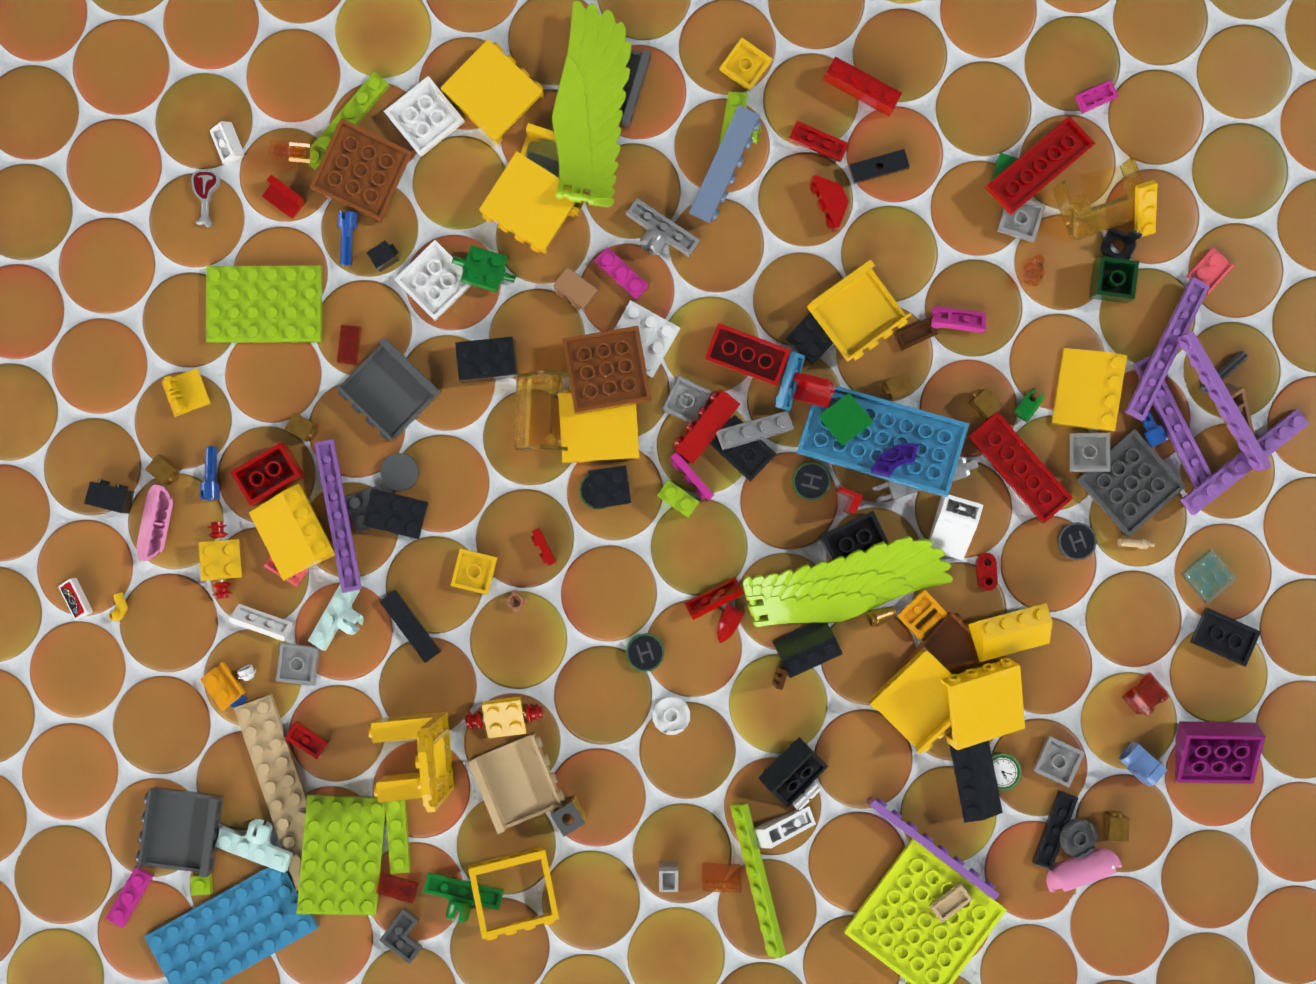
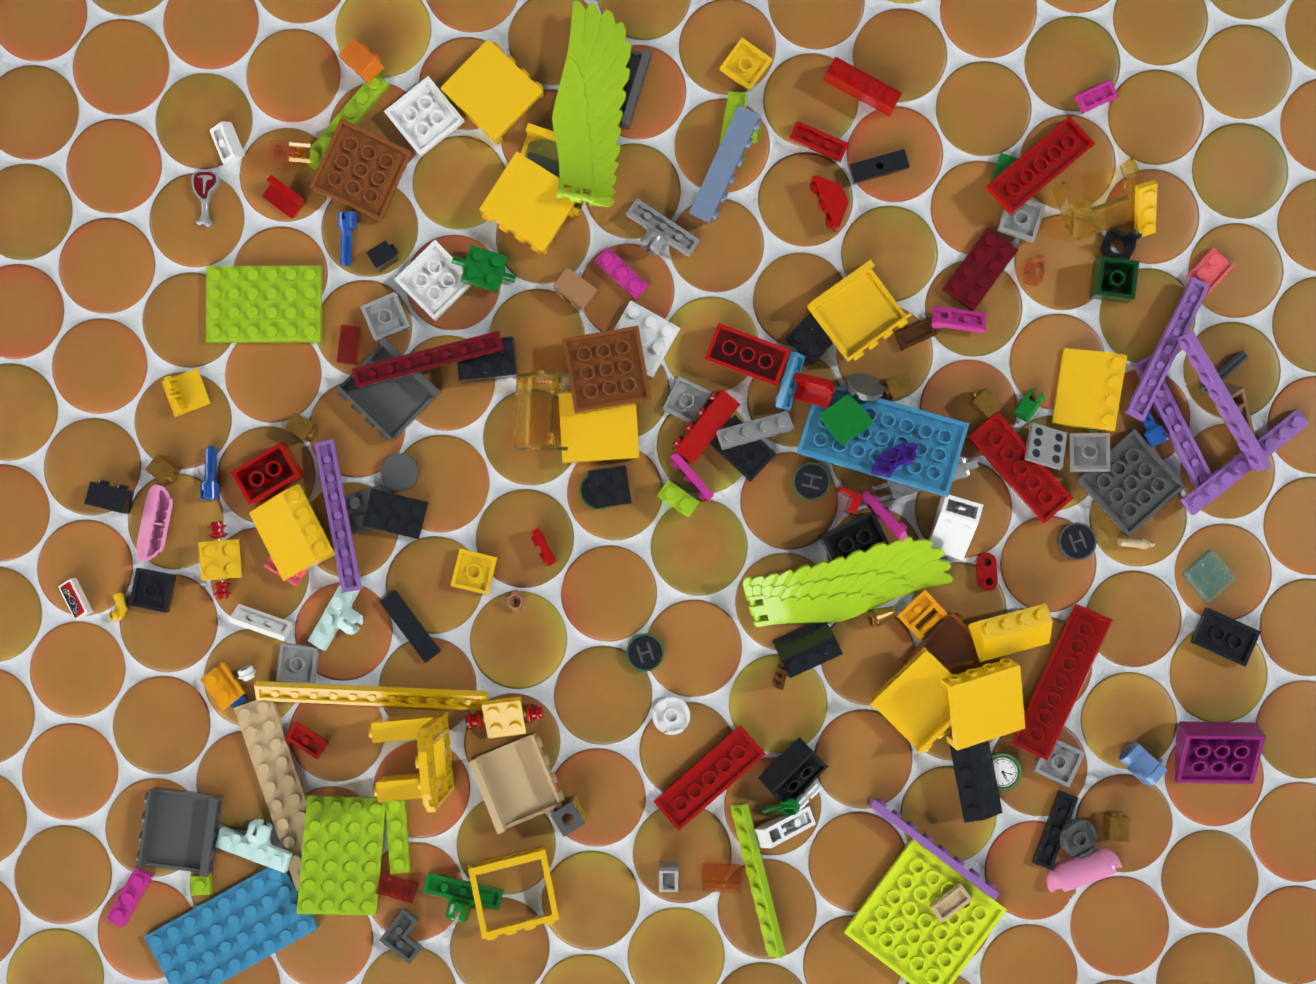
red plate [684,577,744,620] -> none
red plate [717,604,744,643] -> none
clear red cylinder [1122,672,1169,716] -> none
none -> black plate [129,568,177,613]
none -> yellow plate [254,681,489,711]
none -> orange brick [338,39,384,83]
none -> dark red plate [352,331,505,388]
none -> light grey plate [360,292,411,342]
none -> red plate [653,724,766,831]
none -> green plate [762,798,800,816]
none -> dark grey tile [846,373,885,402]
none -> dark pink plate [862,491,908,542]
none -> dark red plate [942,228,1018,311]
none -> red plate [1011,604,1113,761]
none -> light grey tile [1024,423,1067,470]

